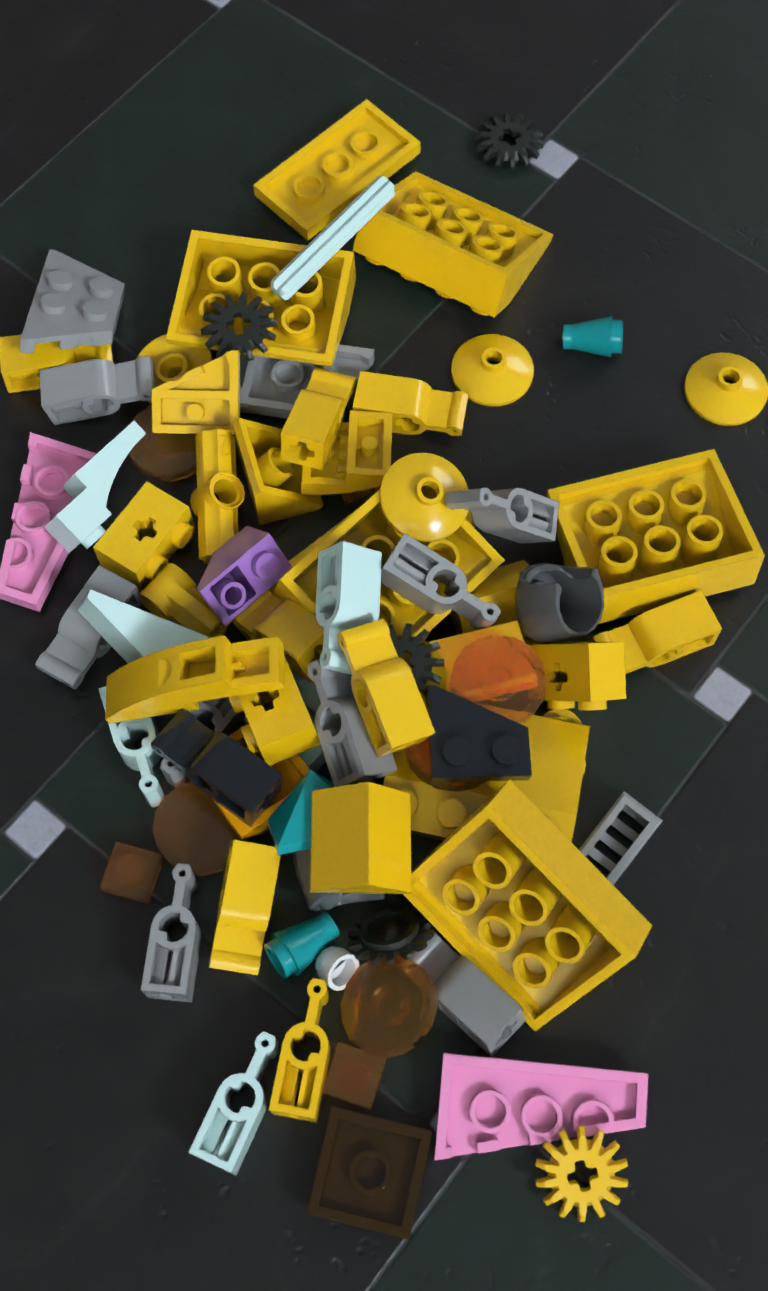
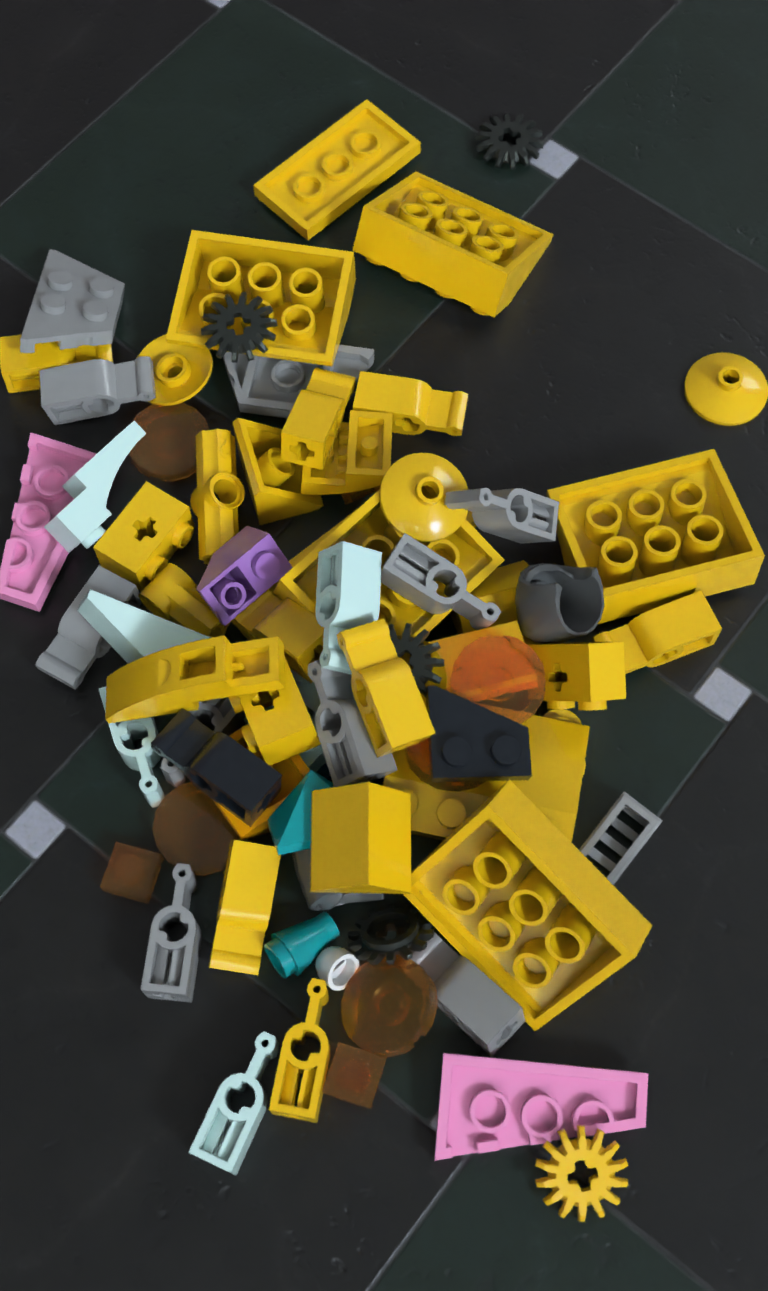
yellow wing [152,350,240,435] -> none
light aqua axle [270,176,395,301] -> none
dark brown plate [306,1106,433,1240] -> none
yellow dish [451,334,534,407] -> none
teal cone [563,316,623,358] -> none

